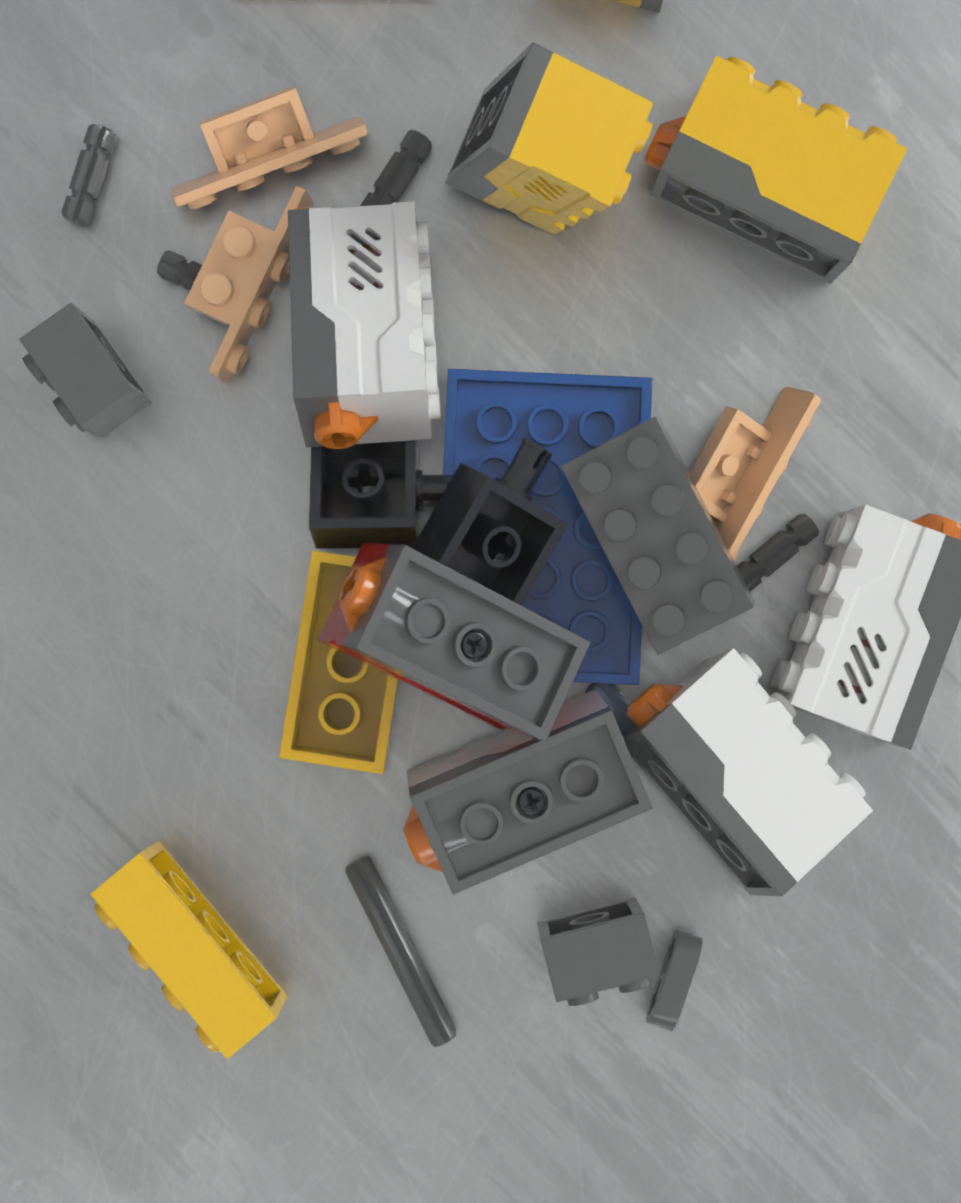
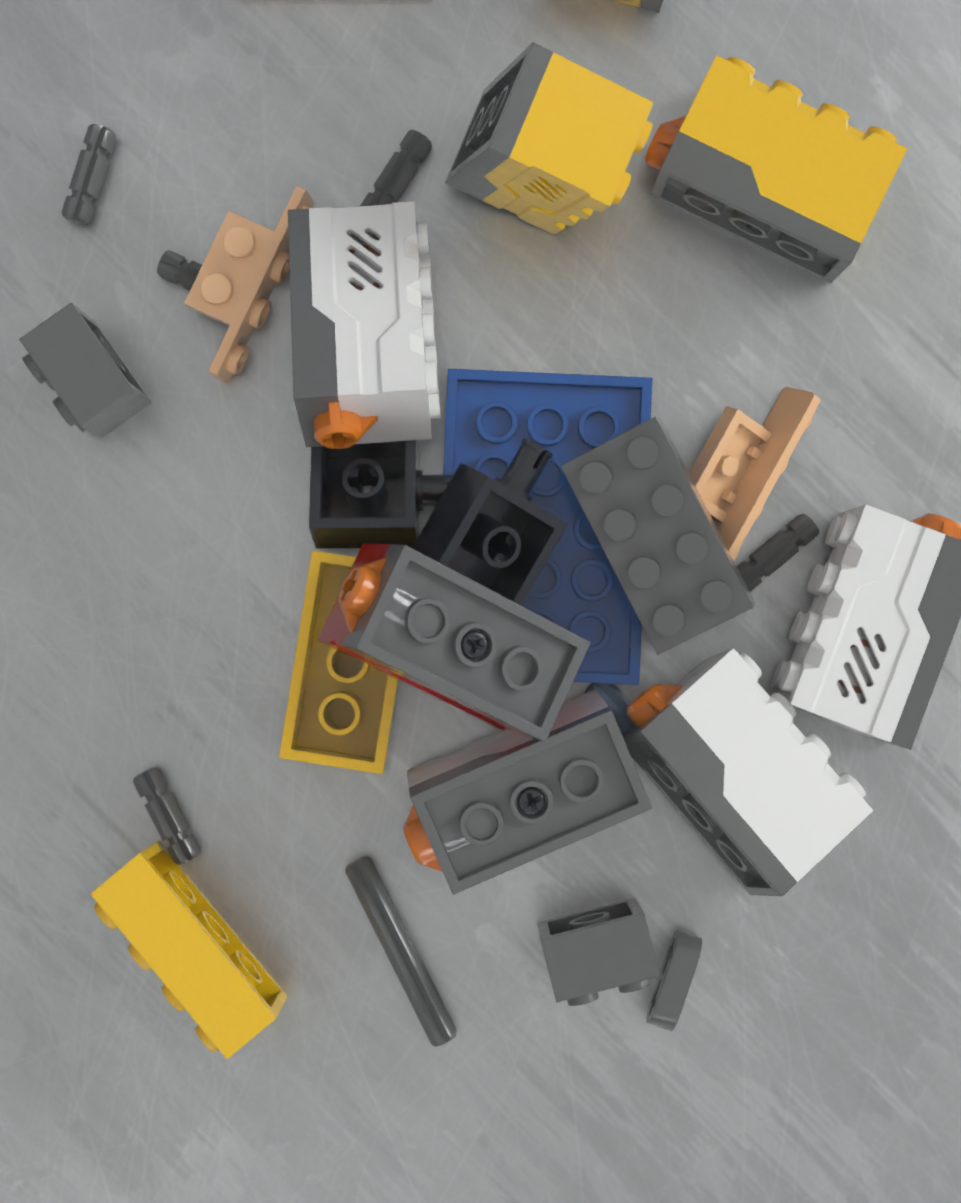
light nougat bracket [172,85,368,209] -> none
none -> dark grey axle [133,767,201,865]

